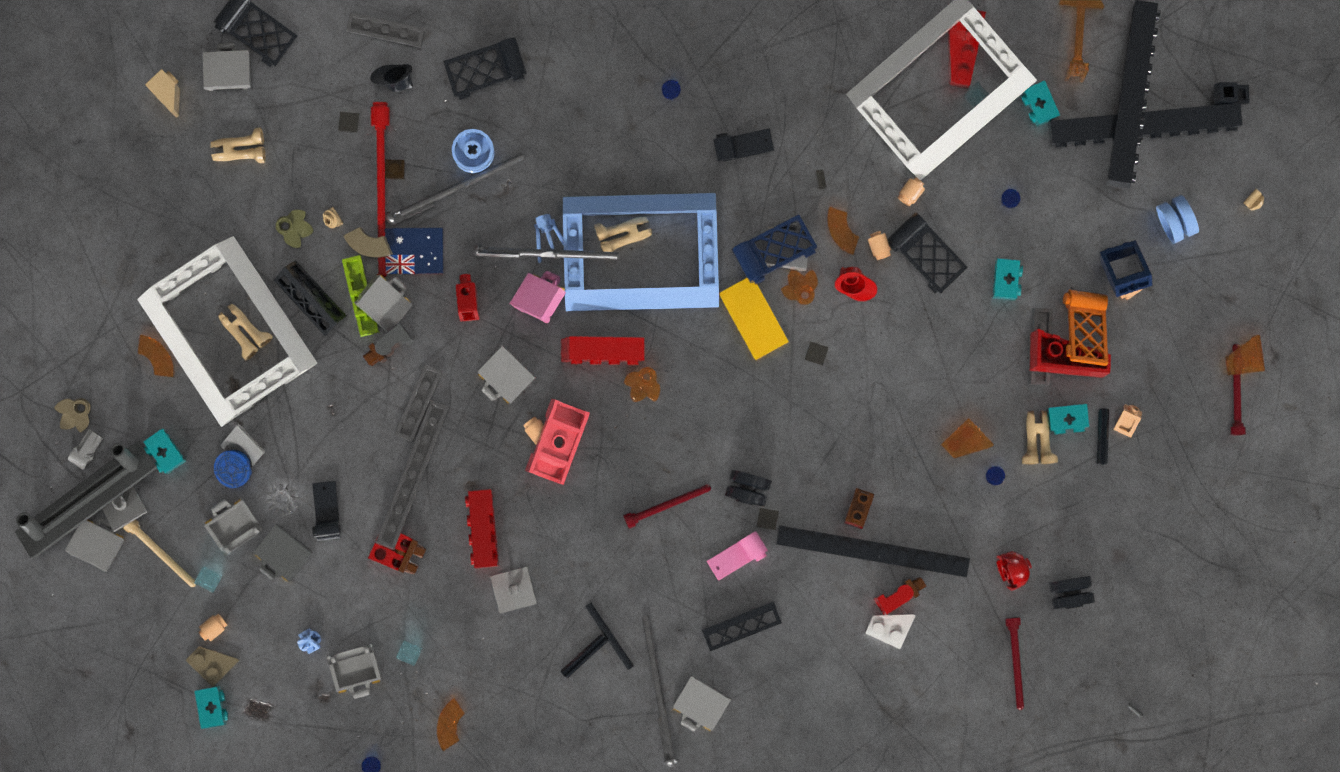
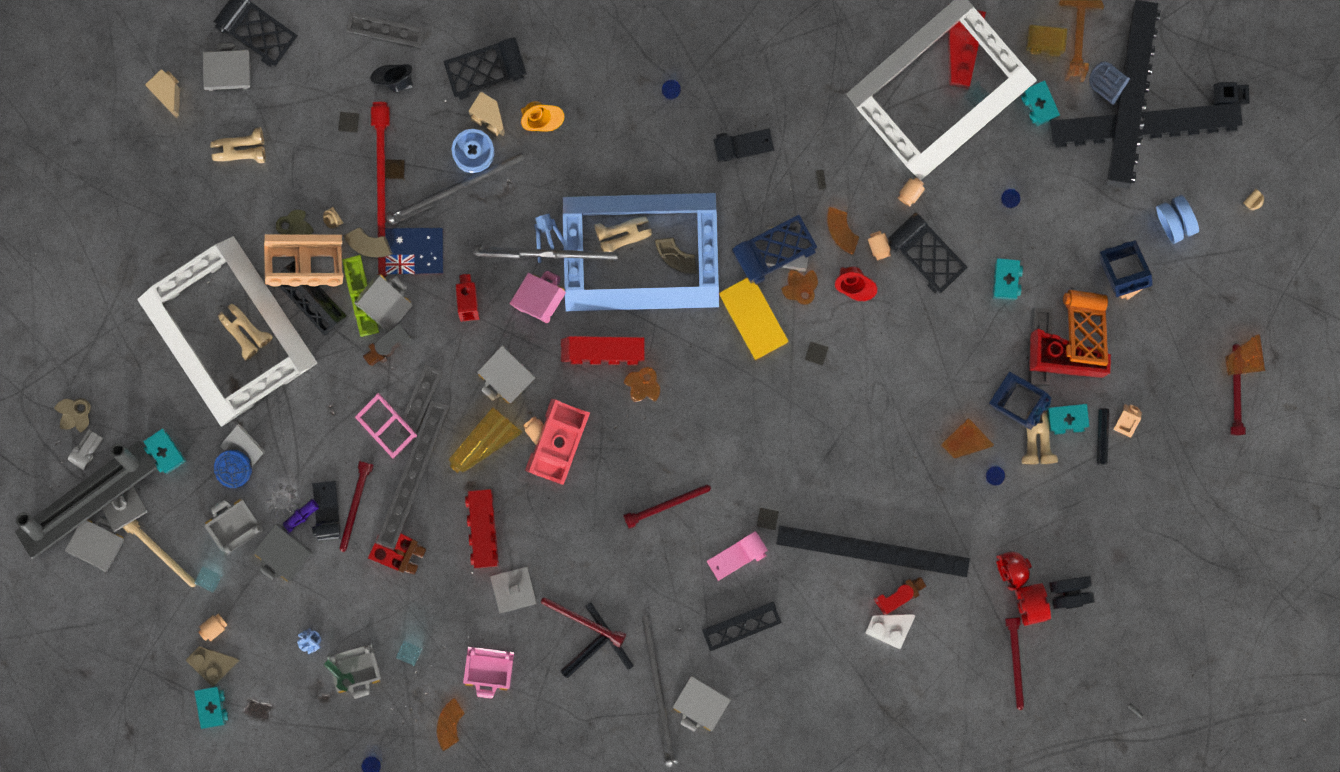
clear orange tile [138,335,174,378] -> none
black wheel [725,470,772,507] -> none
reddish brown hips [844,488,875,530] -> none
none -> light nougat window [264,234,344,286]
none -> dark purple pin [283,499,319,532]
none -> clear green bar [323,660,355,691]
none -> dark red piece [339,461,374,552]
none -> bright pink window [355,393,417,459]
none -> clear yellow slope [449,407,523,473]
none -> bright pink piece [463,647,514,698]
none -> tan slope [469,92,505,136]
none -> light orange piece [521,101,564,131]
none -> dark red piece [541,597,627,648]
none -> dark tan tile [655,237,697,274]
none -> dark blue window [989,371,1052,430]
none -> red brick [1015,583,1051,626]
none -> clear yellow brick [1025,25,1068,57]
none -> sand blue window [1089,61,1130,105]

